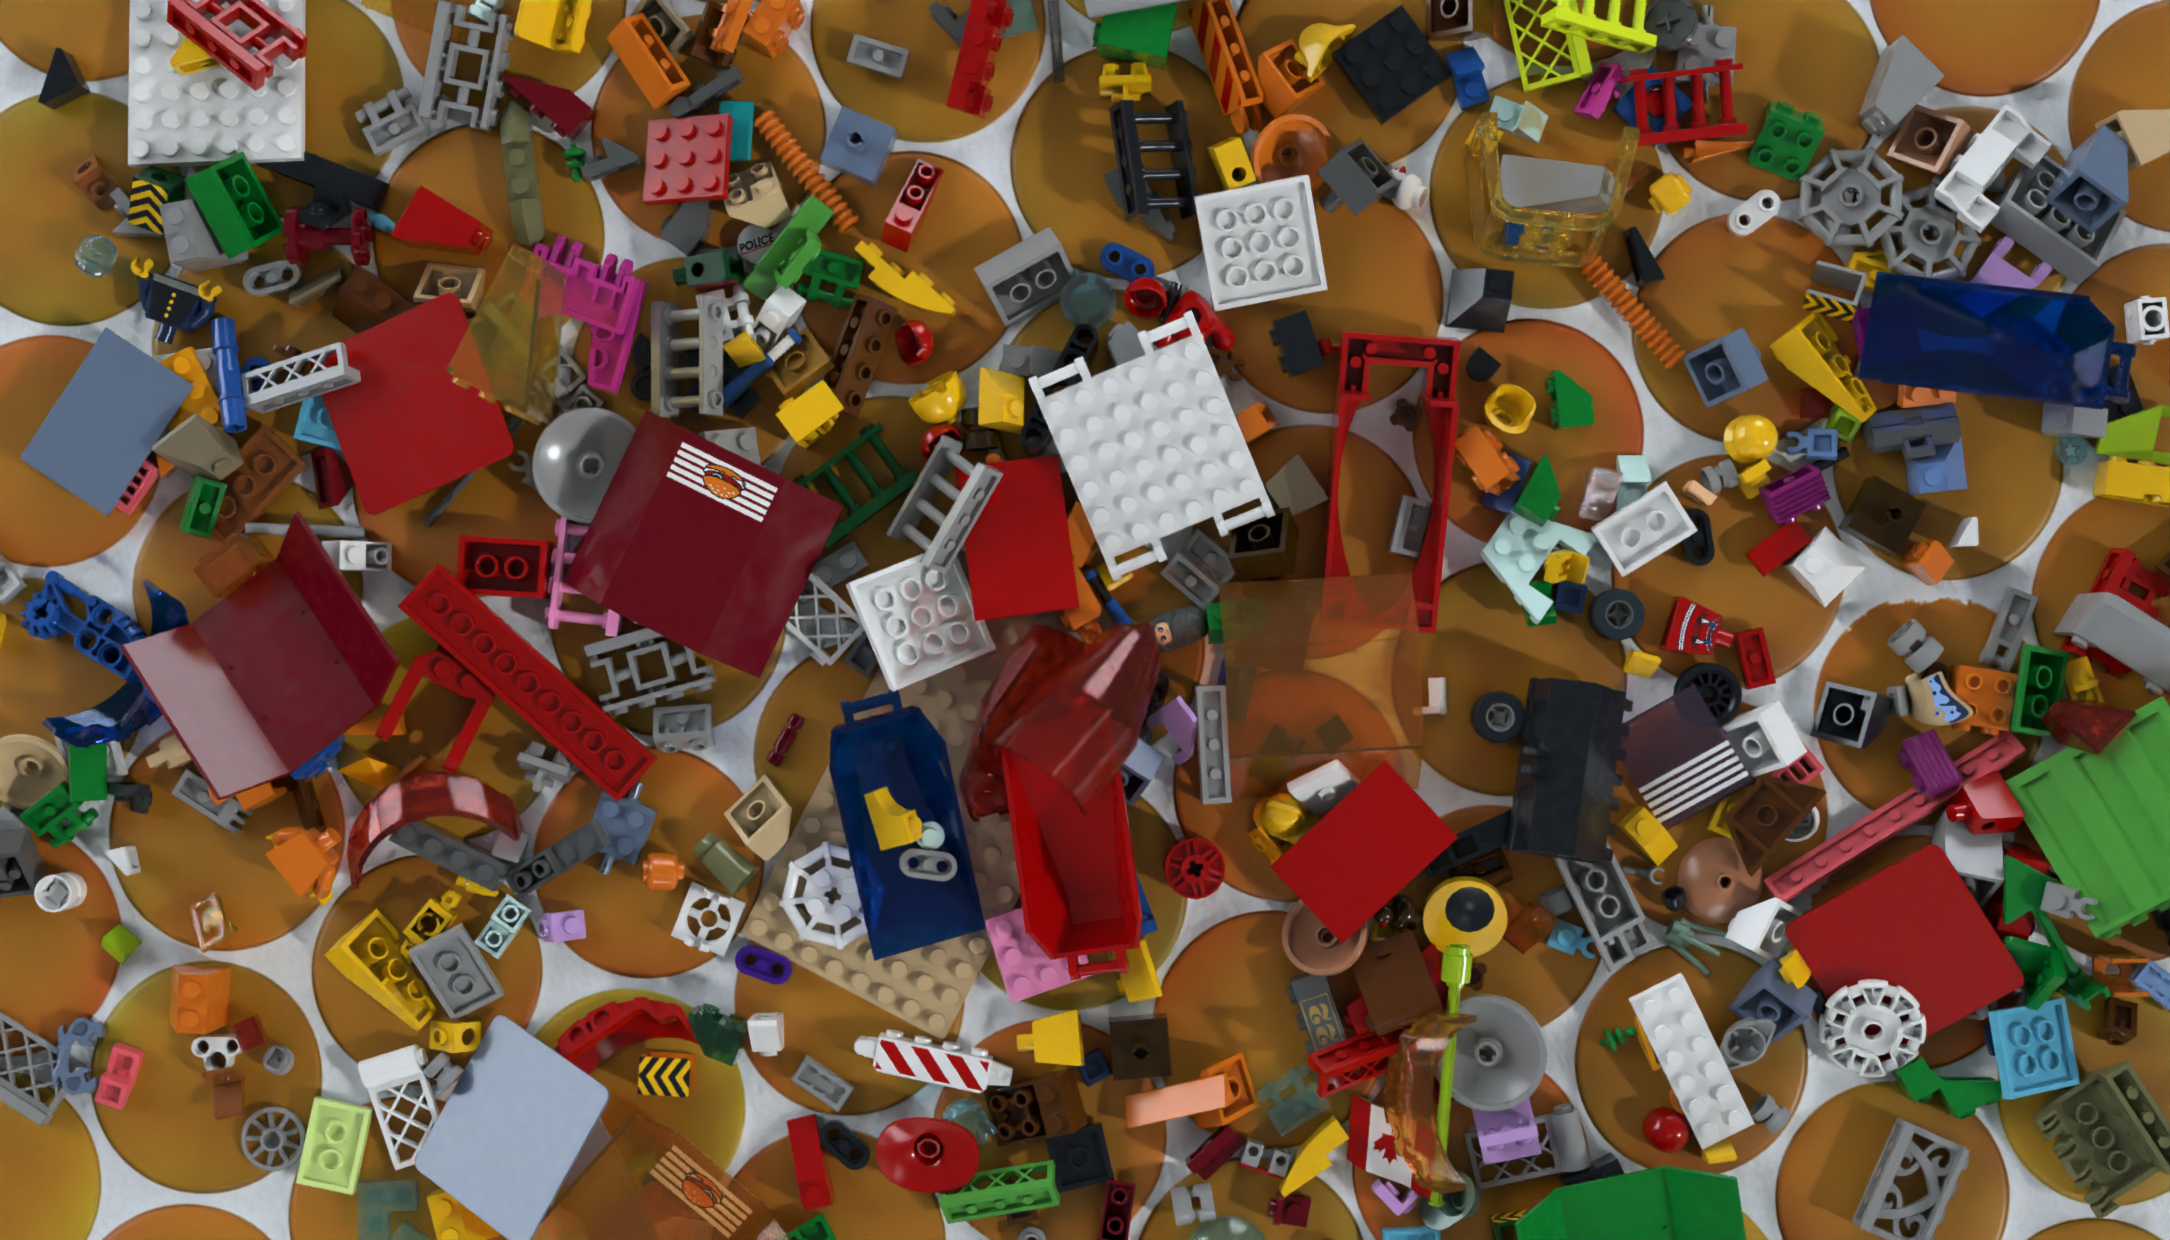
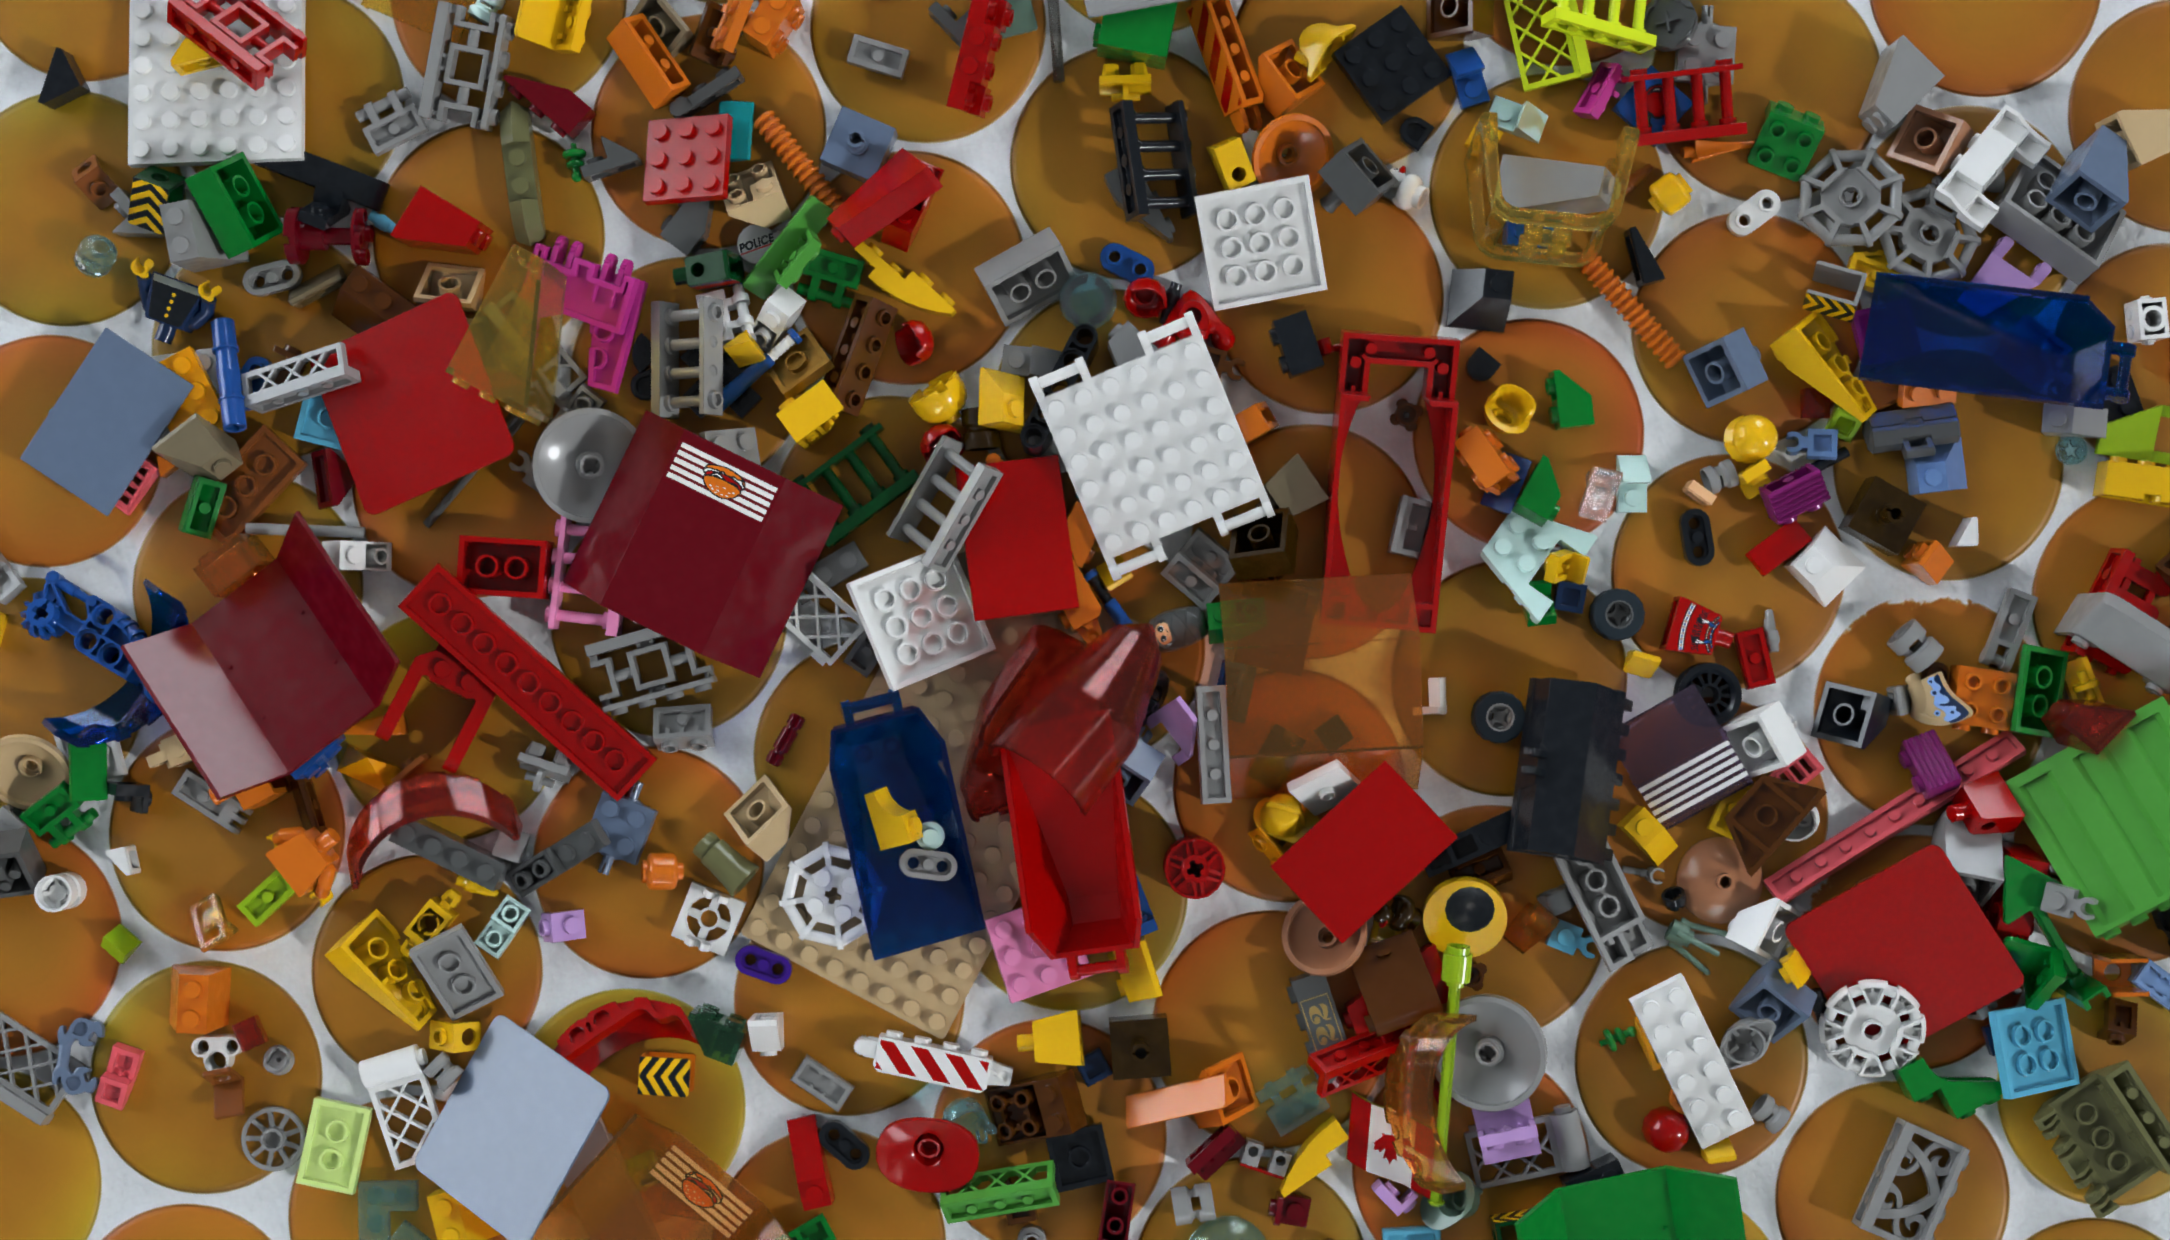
white plate [1591,481,1698,577] -> none
none -> lime plate [237,869,295,927]
none -> red slope [826,148,943,248]
none -> black tile [1399,117,1435,153]
none -> light grey piece [1764,609,1780,653]

